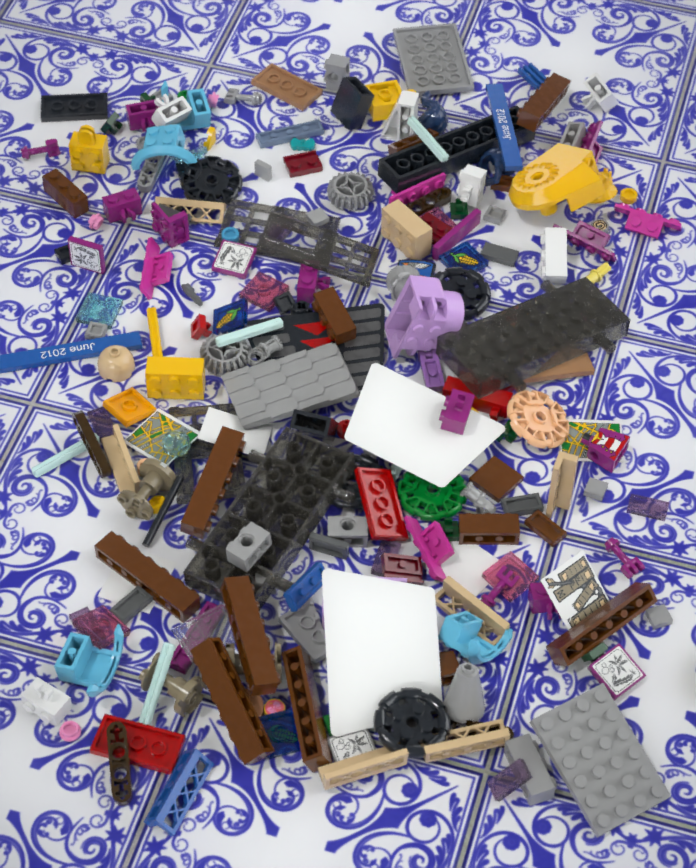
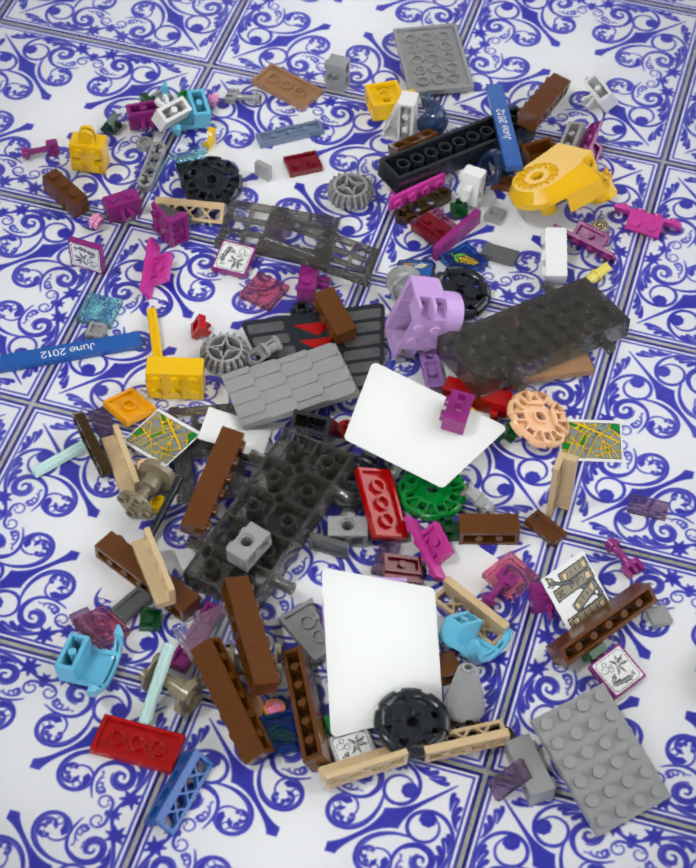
white brick [21,677,72,727] -> none
black tile [41,93,108,122] -> none
black tile [54,244,71,265] -> none
bright pink plate [59,720,81,742] -> none
tan cylinder [97,345,135,382] -> none
dark brown beam [107,722,133,806] -> none
medium azure piece [131,124,197,170] -> none
clear light blue head [162,430,191,457] -> none
dark grey piece [181,283,203,306] -> none
clear blue tile [212,298,248,335] -> none
light aqua axle [215,317,283,347] -> none
dark azure tile [221,227,239,242] -> none
black tile [272,291,296,315] -> none
blue tile [283,562,325,612] -> none
teal piece [290,138,316,151] -> none
light grey tile [306,207,330,228] -> none
black brick [330,76,374,130] -> none
tan brick [381,199,433,260] -> none
light aqua axle [407,116,449,162] -> none
reddish brown tile [469,456,524,503] -> none
dark grey tile [500,493,544,516] -> none
blue tile [518,63,547,90] -> none
magenta torso [580,428,630,473] -> none
light grey tile [583,477,608,501] -> none
yellow tile [620,188,638,204] -> none
none -> tan fence [131,527,176,609]
none -> dark green tile [139,607,162,632]
none -> reddish brown panel [519,137,556,168]

